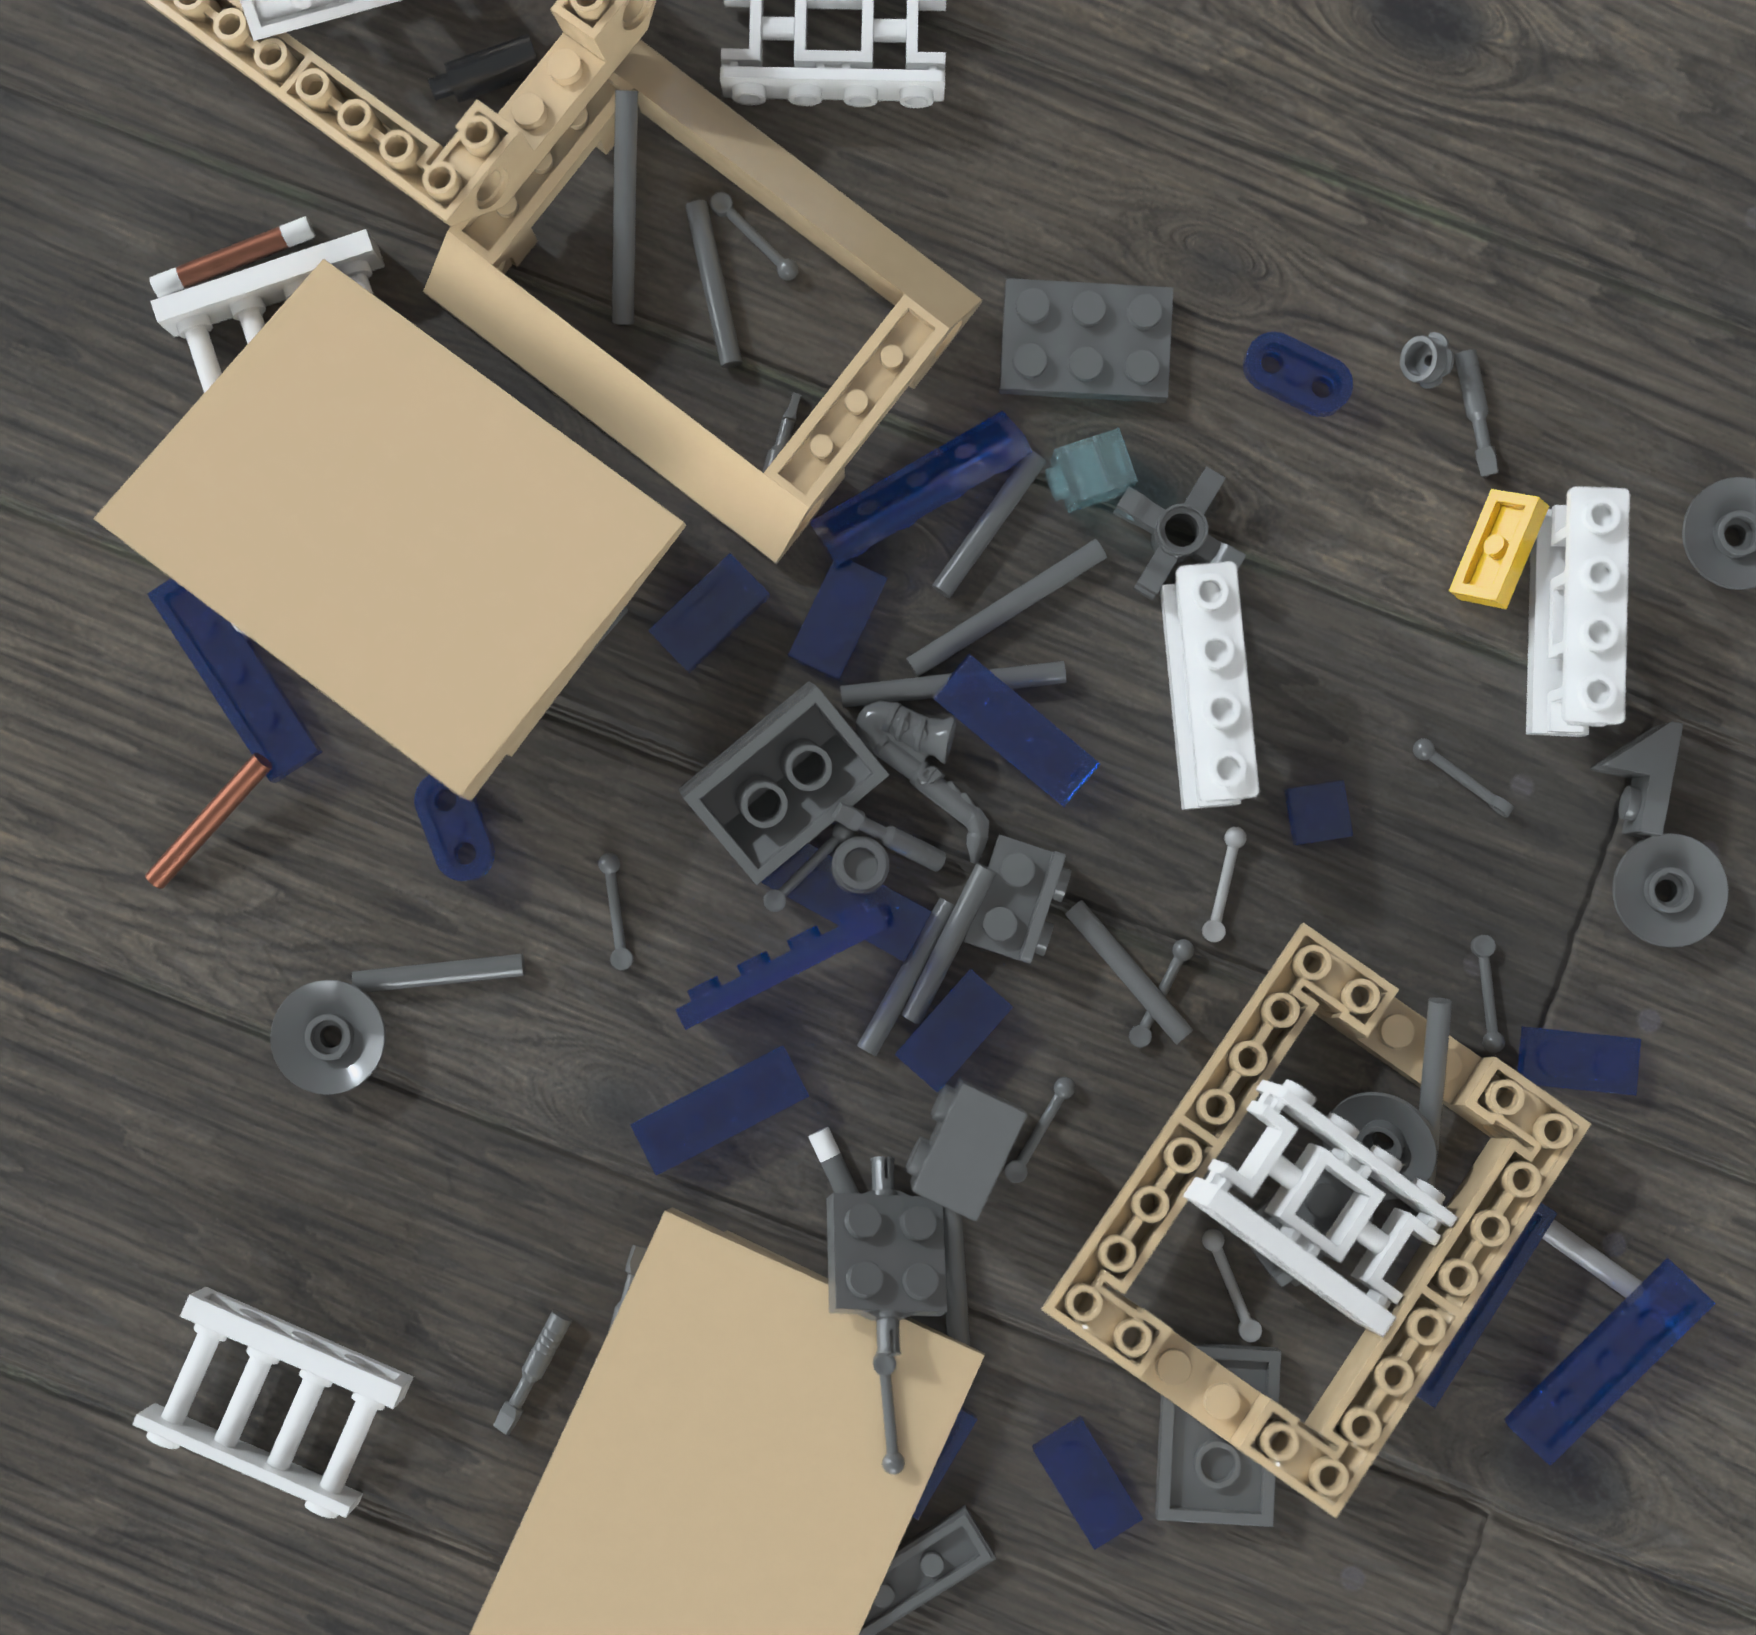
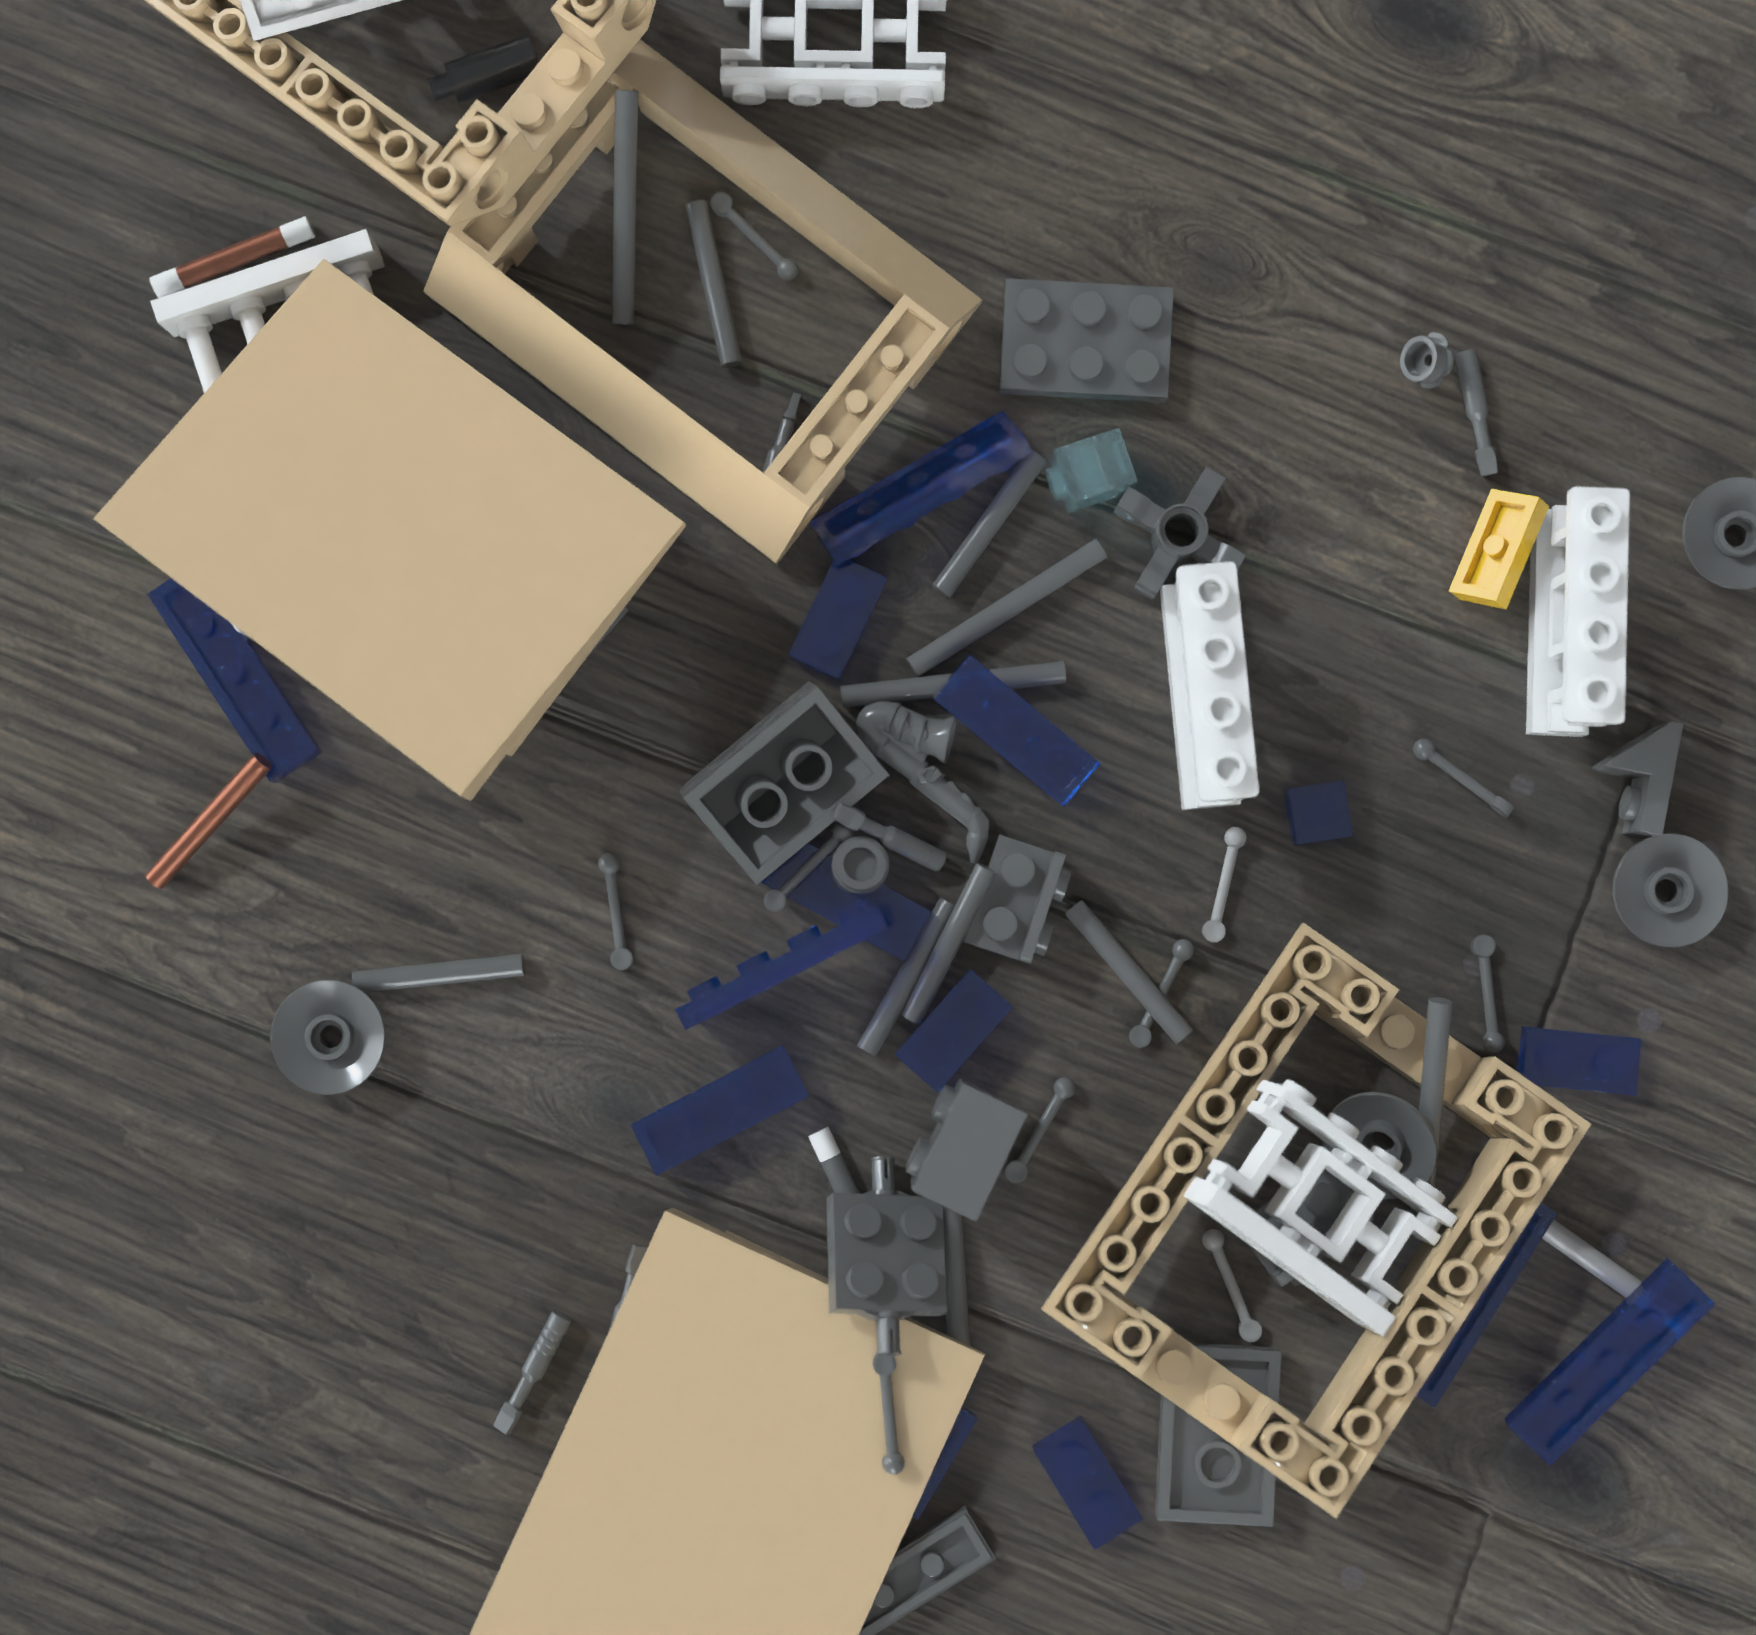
white fence [132,1287,413,1518] -> none
clear blue plate [414,774,495,882] -> none
clear blue plate [648,553,770,673] -> none
clear blue plate [1243,332,1353,417] -> none

